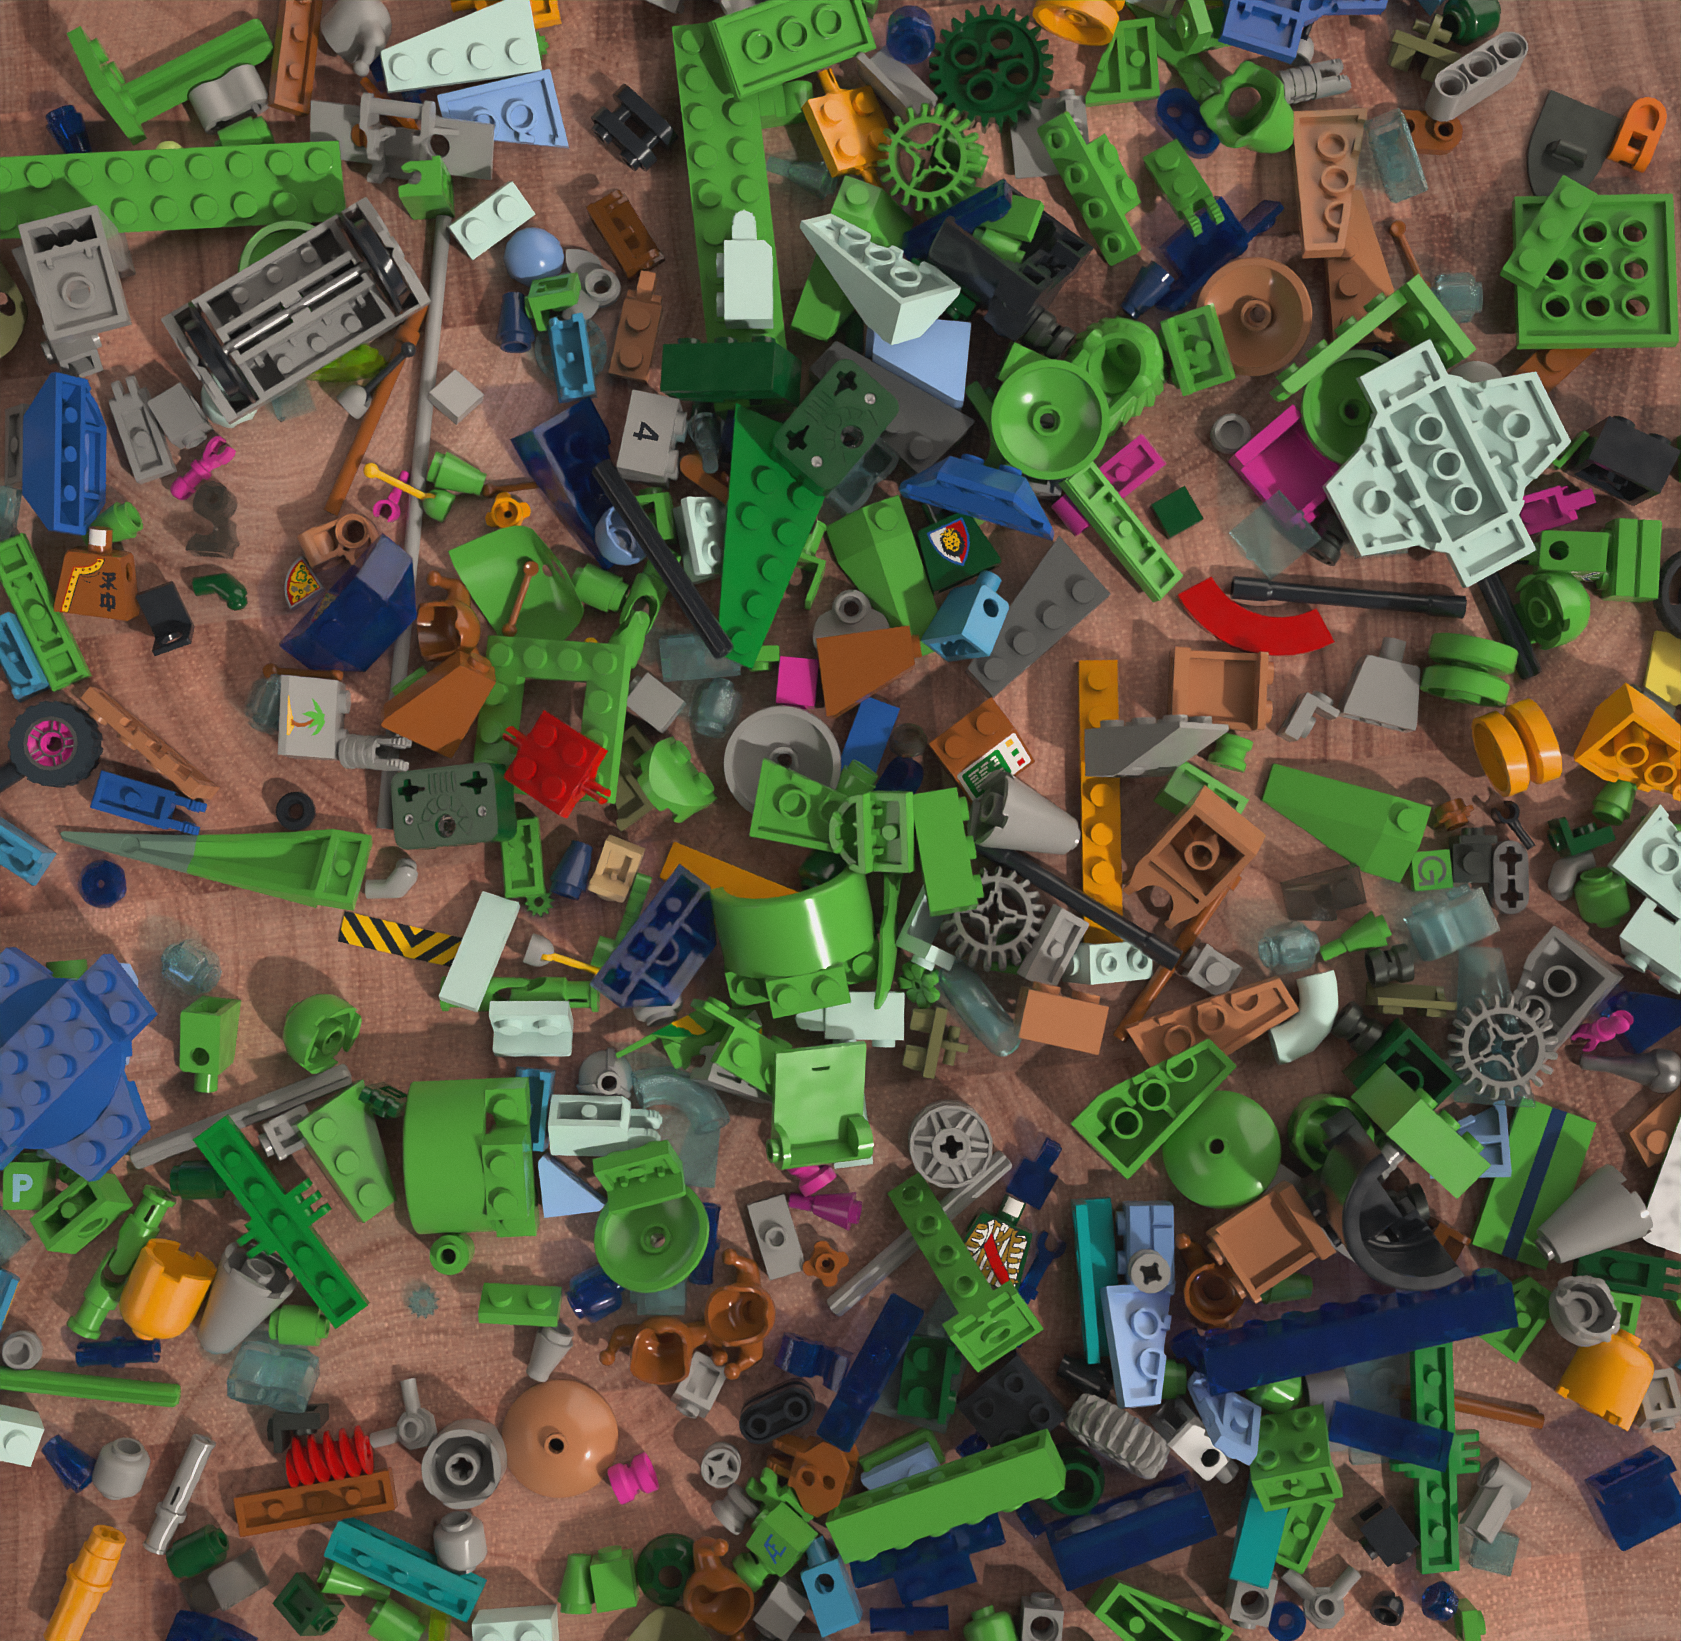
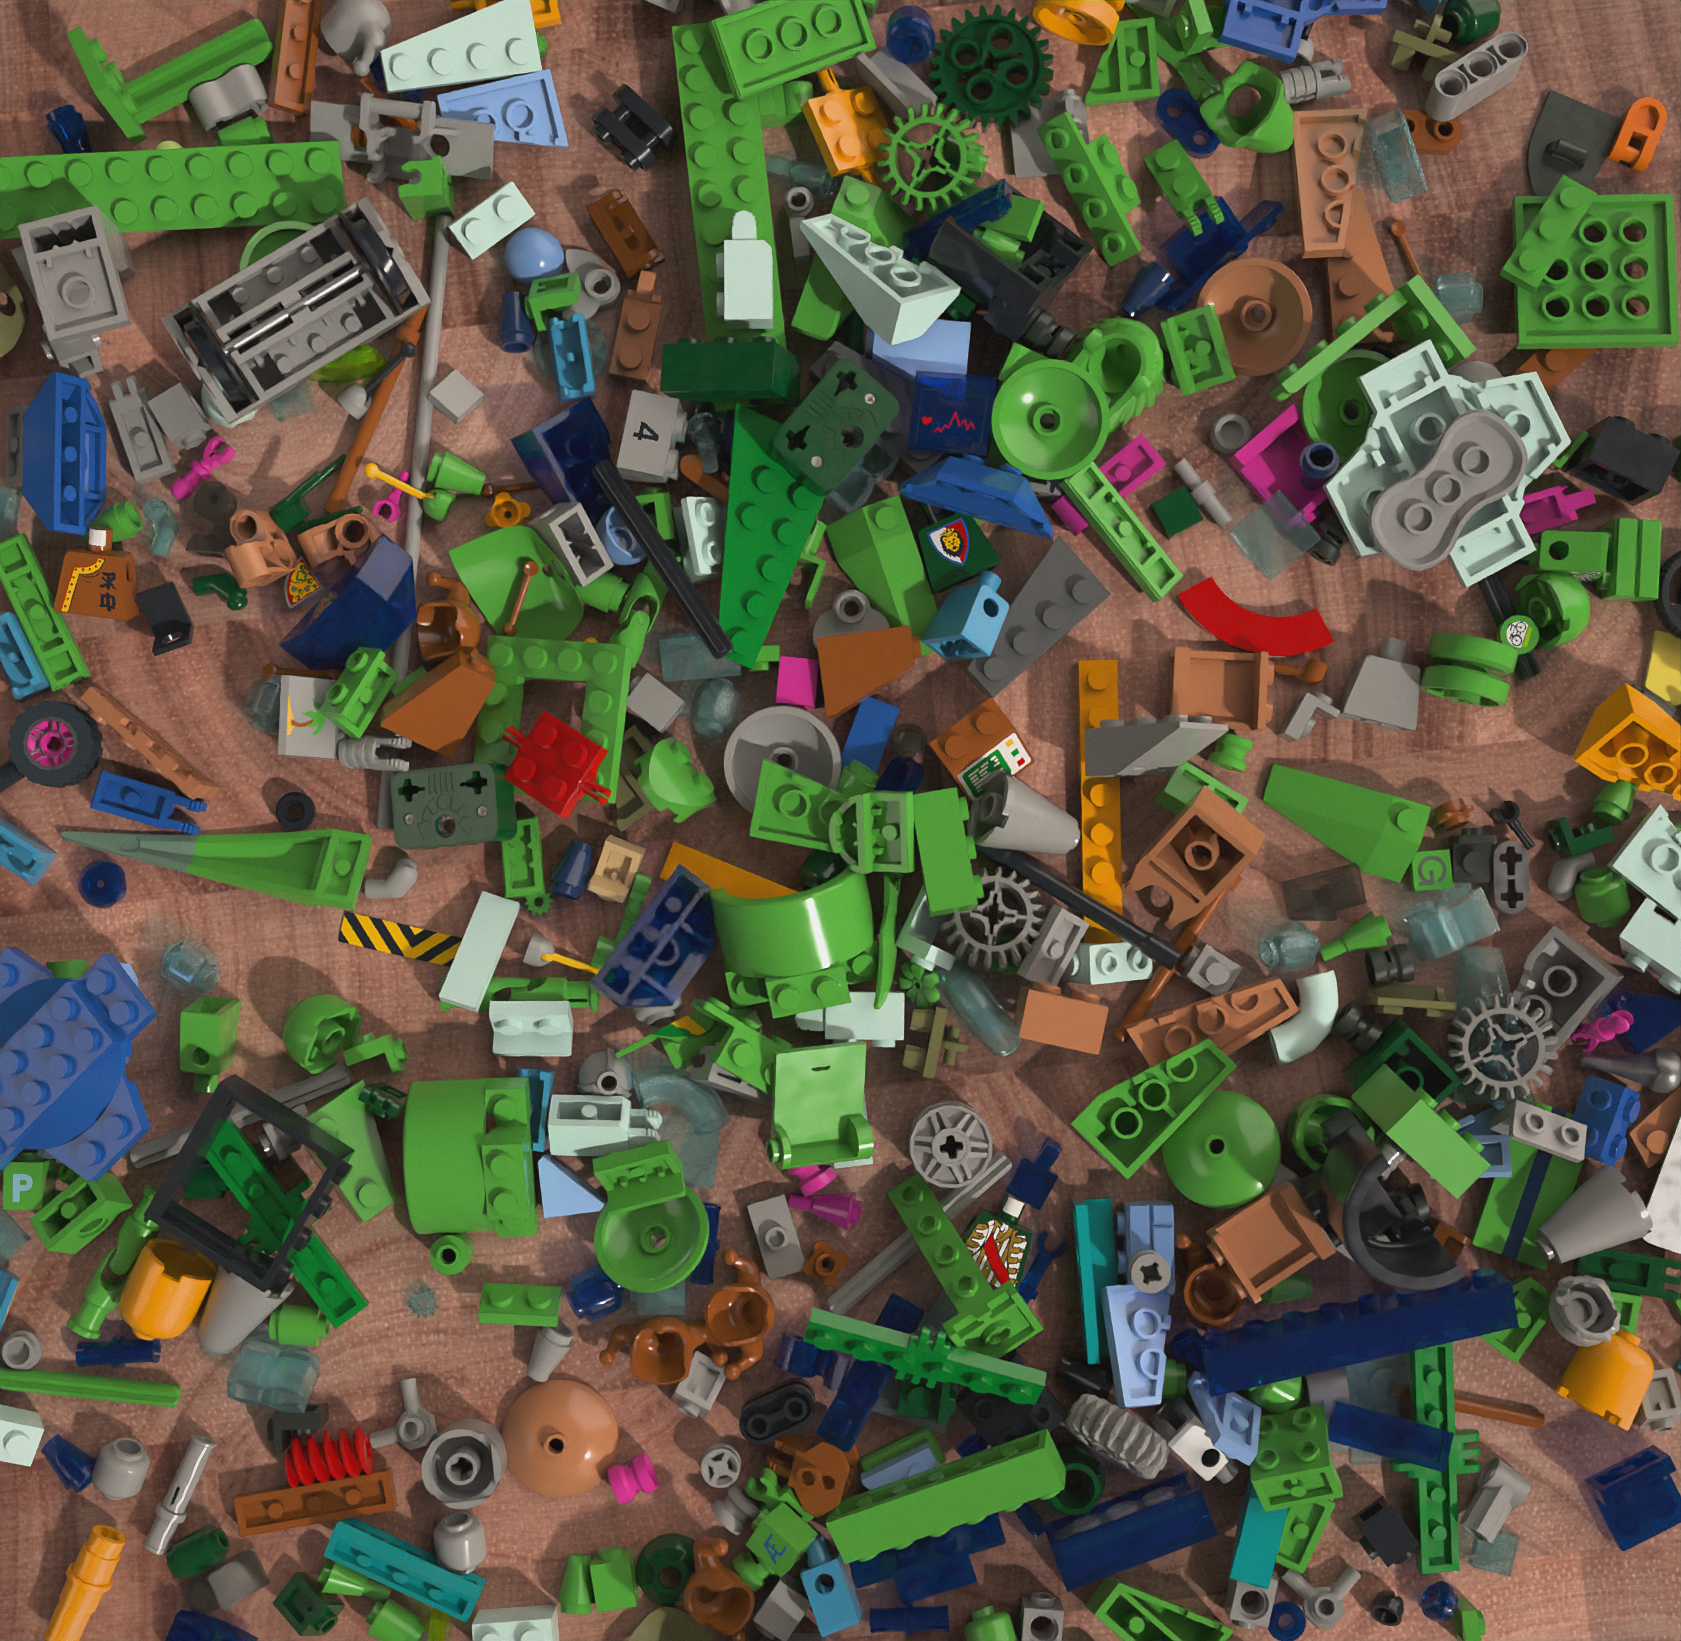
black piece [1230,576,1467,619] -> none
light orange wheel [1471,698,1562,797] -> none
none -> clear light blue arm [143,499,179,559]
none -> black window [144,1074,355,1293]
none -> nougat piece [224,509,298,589]
none -> dark green plant [269,454,363,534]
none -> bright green bracket [319,647,399,739]
none -> bright green bracket [343,1032,409,1074]
none -> light grey torso [528,502,614,587]
none -> light grey plate [783,186,816,267]
none -> green hinge [803,1308,1047,1405]
none -> clear blue tile [907,370,997,456]
none -> light grey bar [1173,458,1233,528]
none -> dark orange hand [1274,658,1328,685]
none -> dark blue cone [1300,442,1339,491]
none -> light grey plate [1369,410,1528,571]
none -> light grey bracket [1490,1100,1587,1163]
none -> tile [1496,615,1539,655]
none -> blue bracket [1572,1075,1640,1166]

